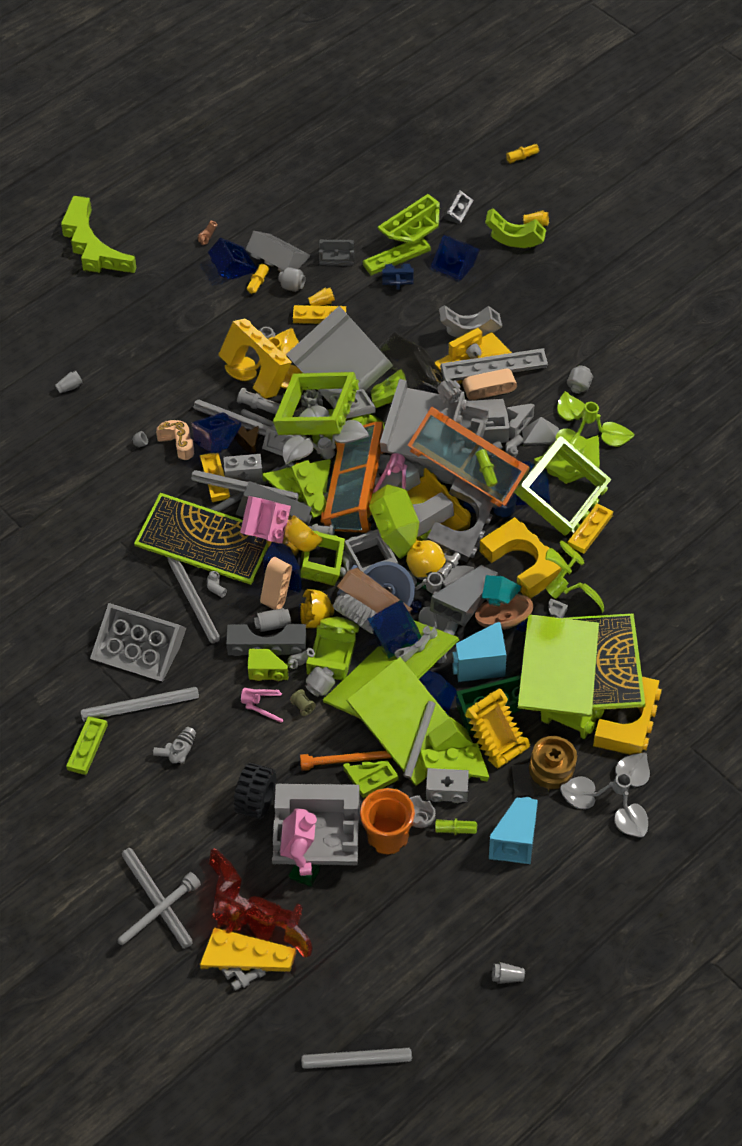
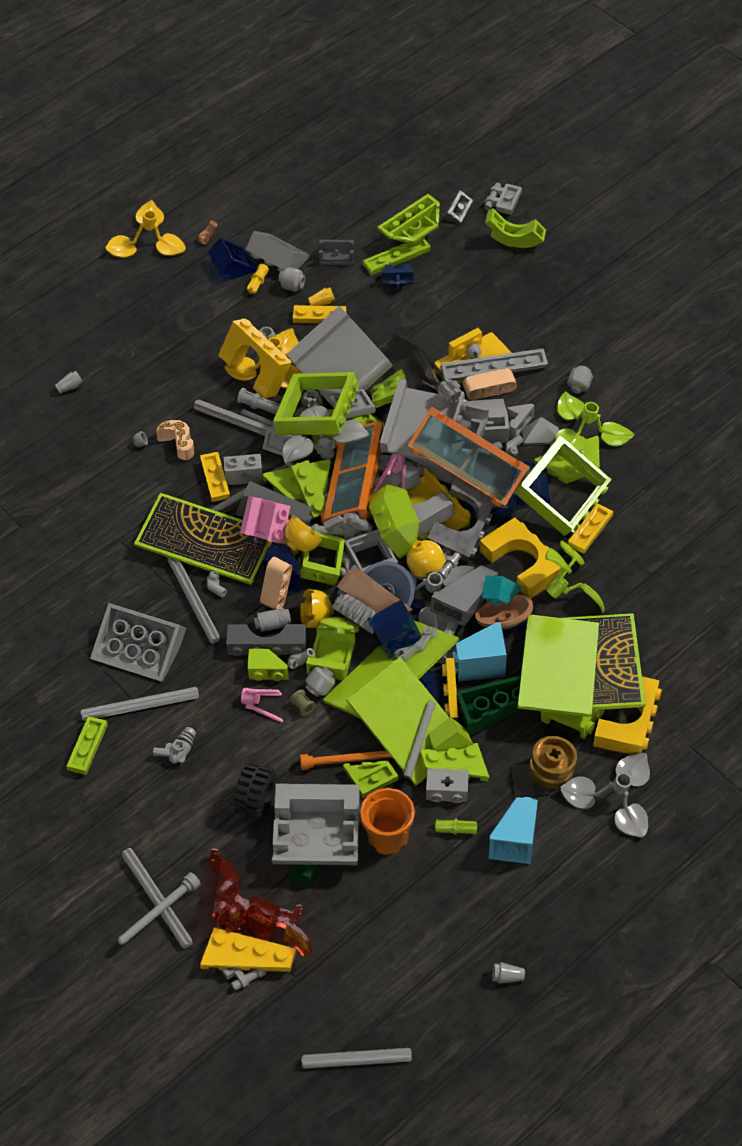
lime arch [61,196,136,273] -> none
light grey axle [191,470,298,501] -> none
clear blue slope [192,412,241,454] -> none
dark brown slope [230,422,260,455] -> none
bright pink torso [280,809,317,876] -> none
light grey hair [410,796,435,828] -> none
clear blue slope [431,235,480,280] -> none
light grey arch [439,305,502,338] -> none
yellow piece [465,688,530,769] -> none
lime axle [475,449,498,487] -> none
yellow axle [506,144,539,163] -> none
yellow cone [524,211,549,227] -> none
light grey tile [548,598,568,618] -> none
none -> yellow plant [105,200,186,258]
none -> light grey plate [323,512,372,541]
none -> yellow plate [442,658,458,721]
none -> light grey plate [484,183,522,215]

